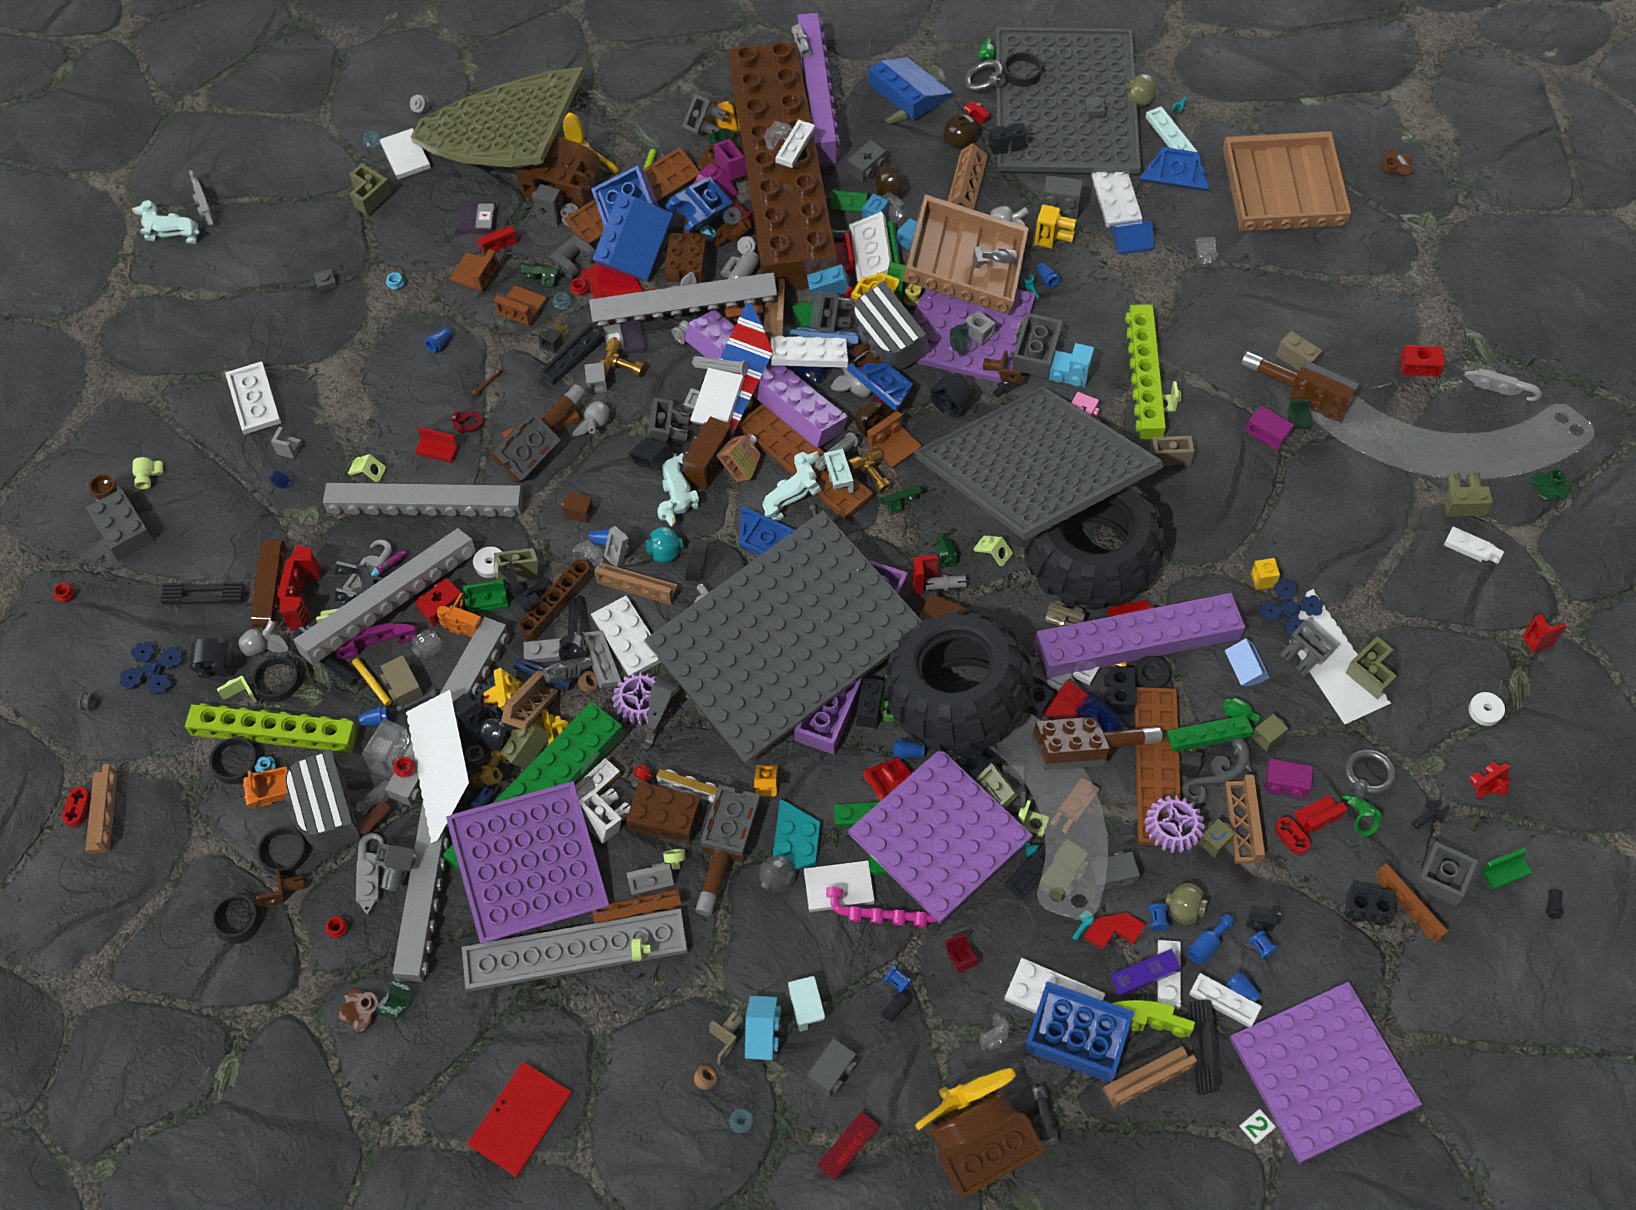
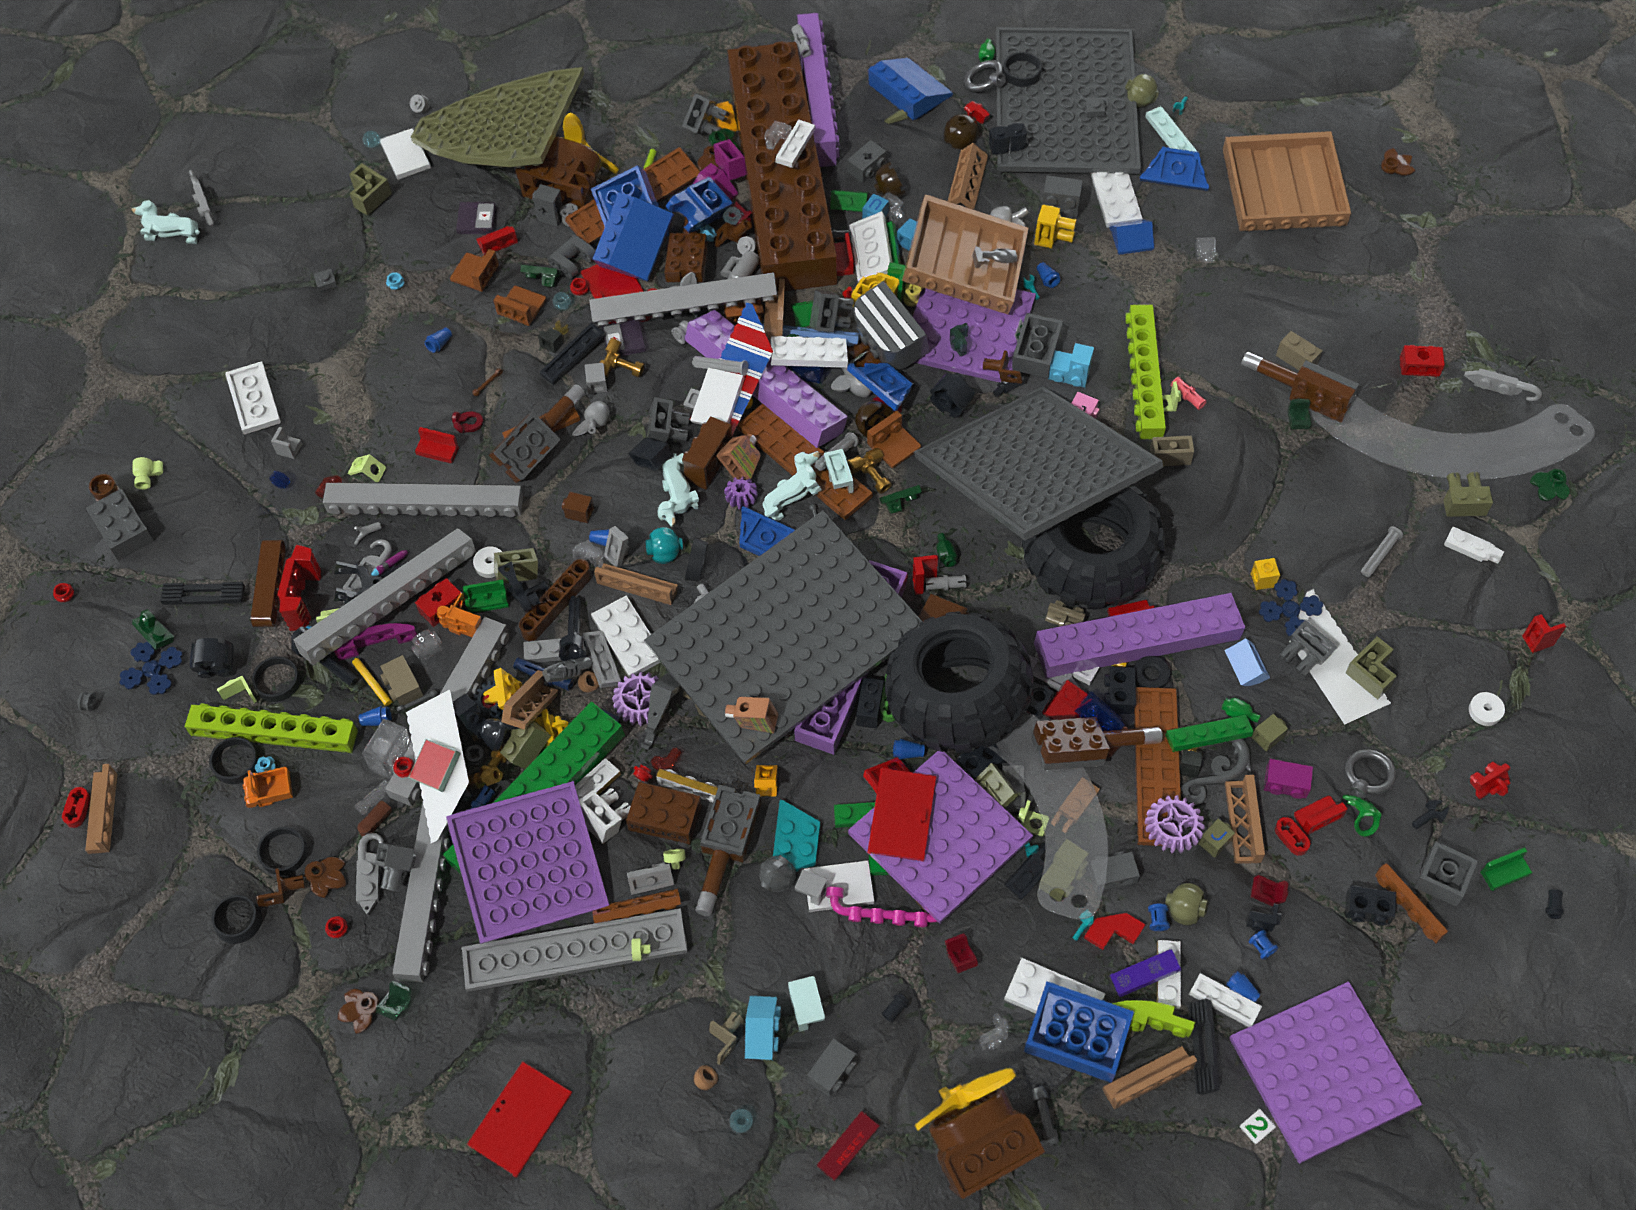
light grey piece [238,619,289,656] -> none
dark grey brick [285,749,361,851] -> none
dark azure piece [807,264,850,297] -> none
blue bush [884,965,913,994] -> none
light grey brick [965,311,995,345] -> none
yellowish green bracket [974,536,1013,566] -> none
blue piece [1187,914,1235,965] -> none
magenta piece [1245,406,1294,451] -> none
none -> dark green hinge [132,609,174,650]
none -> reddish brown plate [305,857,346,898]
none -> clear red arm [314,475,342,498]
none -> light grey bar [354,522,381,545]
none -> tile [408,739,460,792]
none -> clear red arm [651,747,681,770]
none -> medium lavender gear [724,476,758,510]
none -> nougat torso [725,697,778,733]
none -> light grey panel [795,870,827,906]
none -> red container [867,768,936,862]
none -> coral pin [1171,377,1207,410]
none -> dark red bracket [1251,875,1288,906]
none -> light grey axle [1361,526,1403,577]

